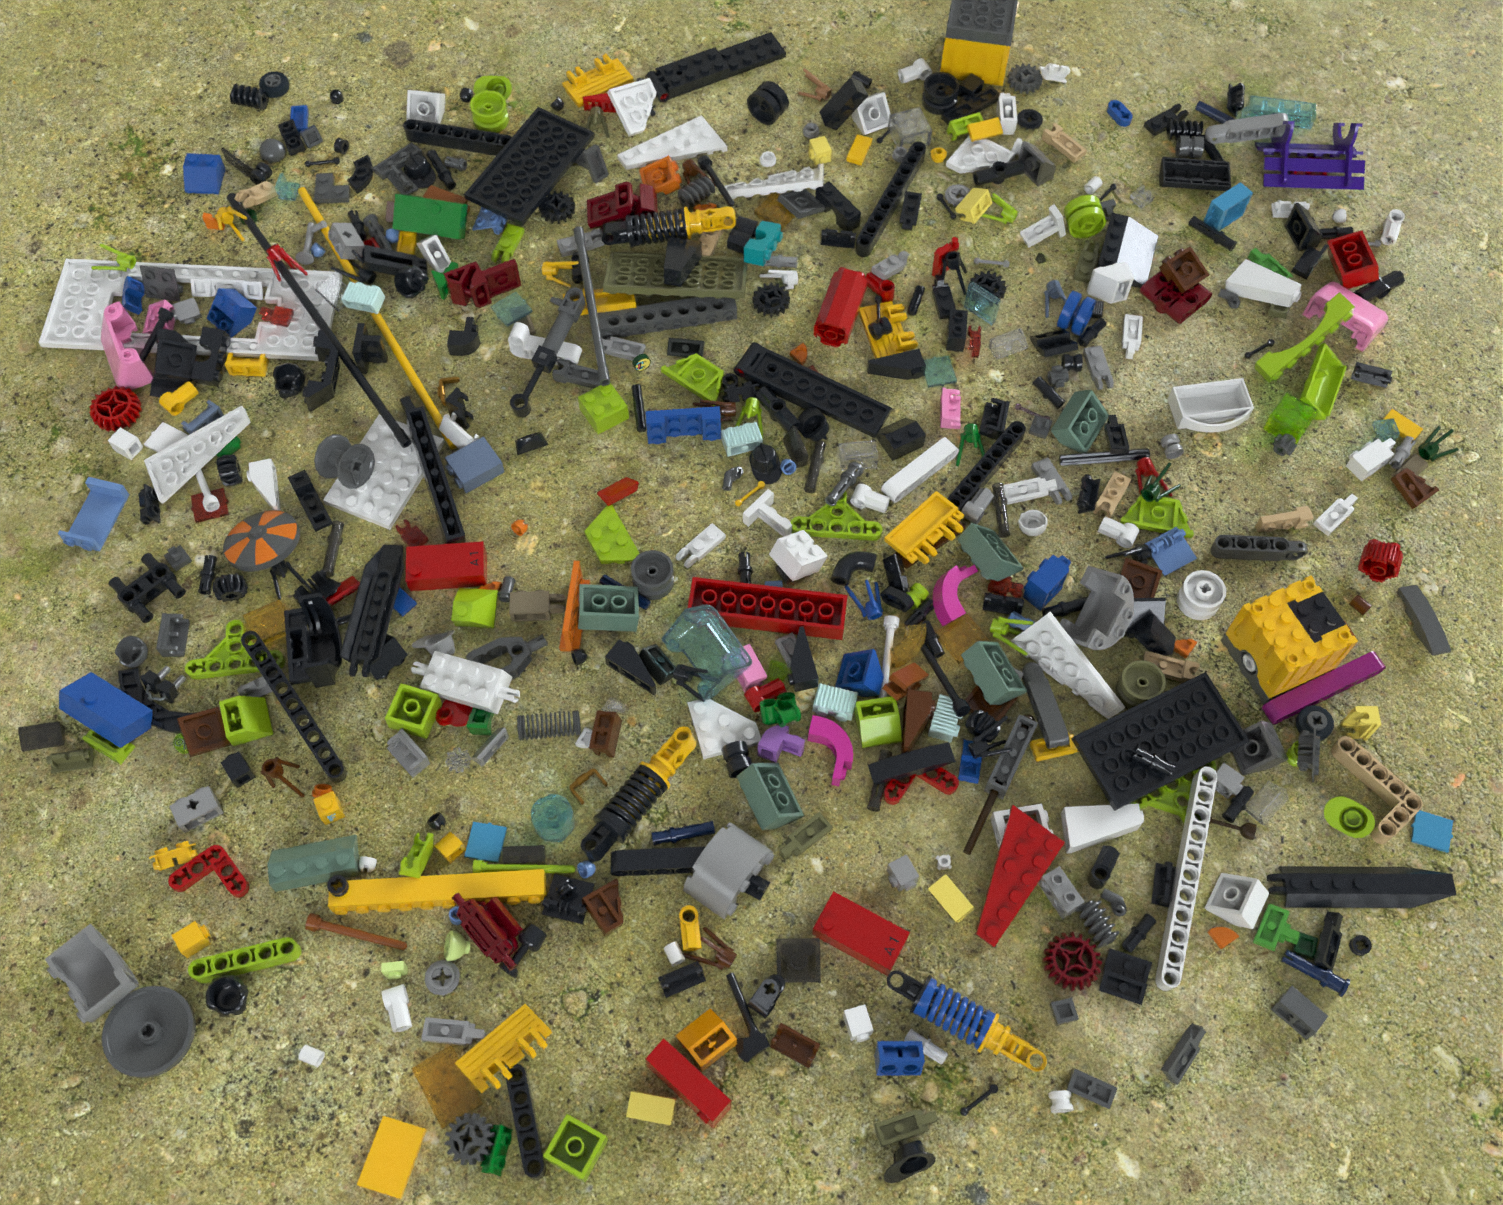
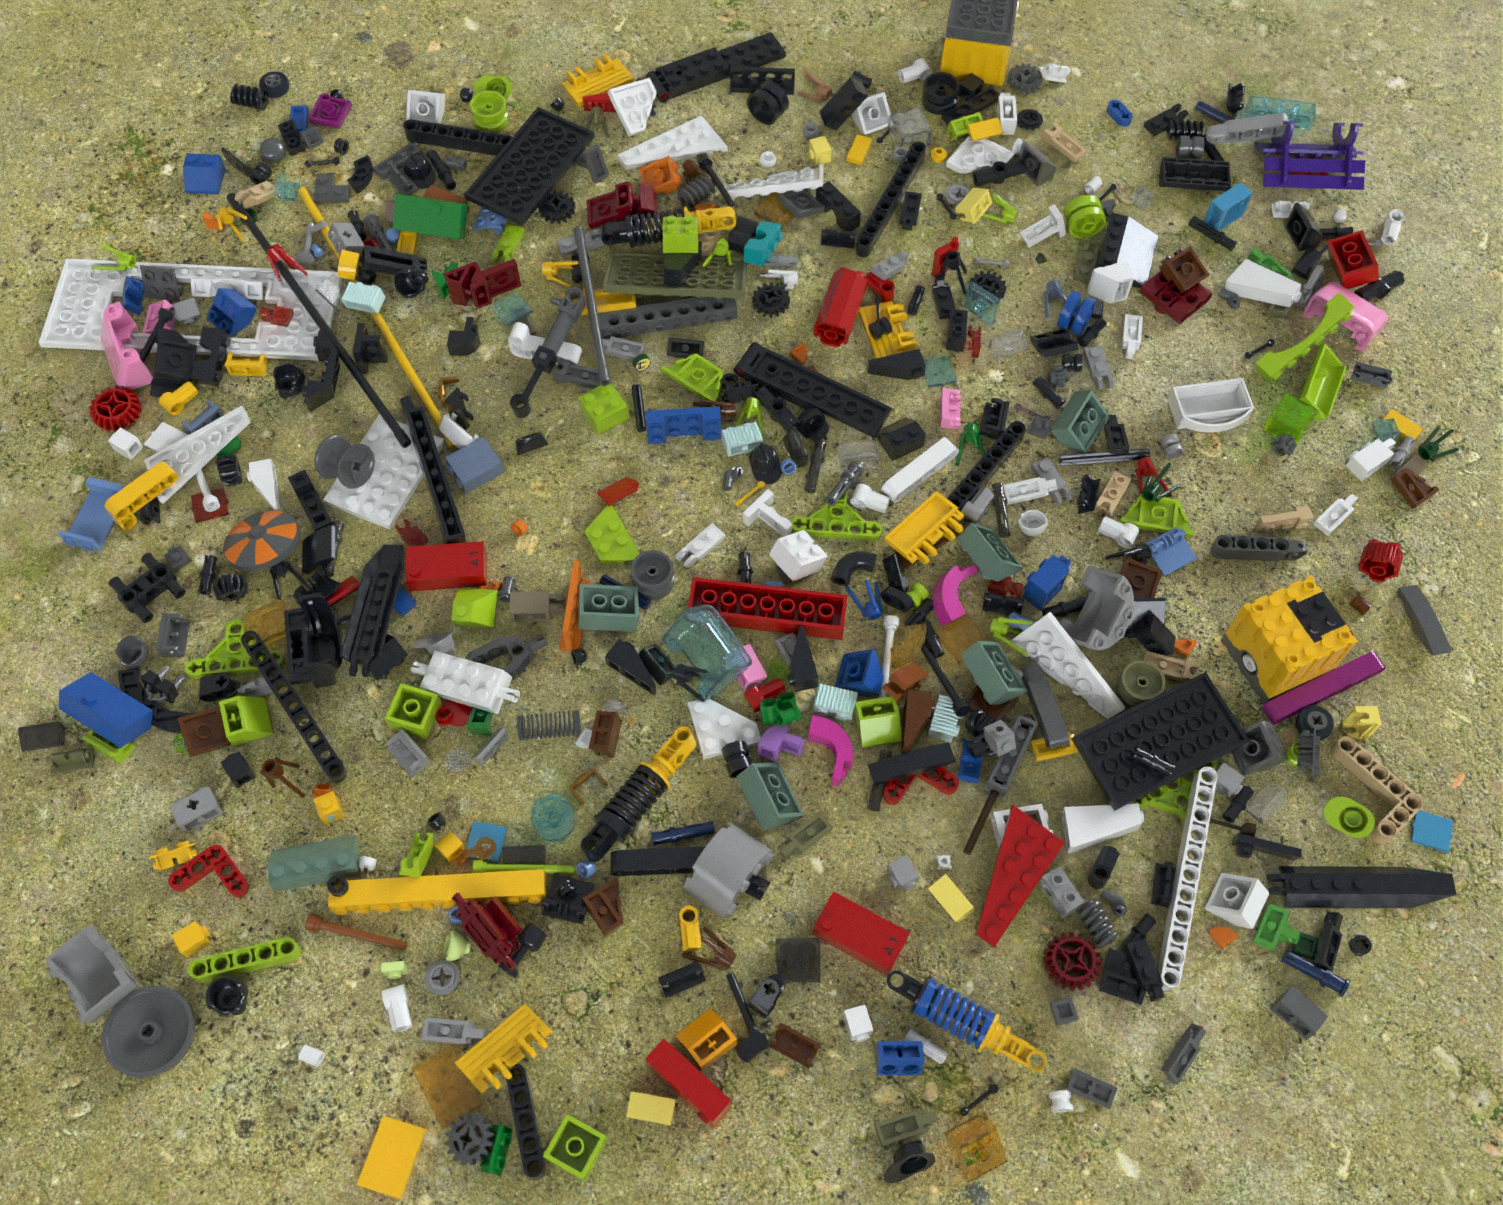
white slope [416,235,451,273] -> none
white hinge [664,942,686,967] -> none
white wheel [1177,570,1226,620] -> none
none -> yellow beam [104,462,178,531]
none -> black piece [199,673,240,702]
none -> black slope [302,525,335,575]
none -> magenta plate [308,93,352,129]
none -> yellow brick [337,250,360,281]
none -> clear orange plate [456,837,496,866]
none -> lime brick [663,216,698,253]
none -> lime plant [702,237,732,267]
none -> black fence [730,66,795,95]
none -> clear yellow slope [944,1111,1008,1183]
none -> light grey brick [983,720,1016,757]
none -> black hinge [1124,939,1164,1002]
none -> black hinge [1232,833,1302,861]
none -> light grey hinge [1296,265,1324,307]

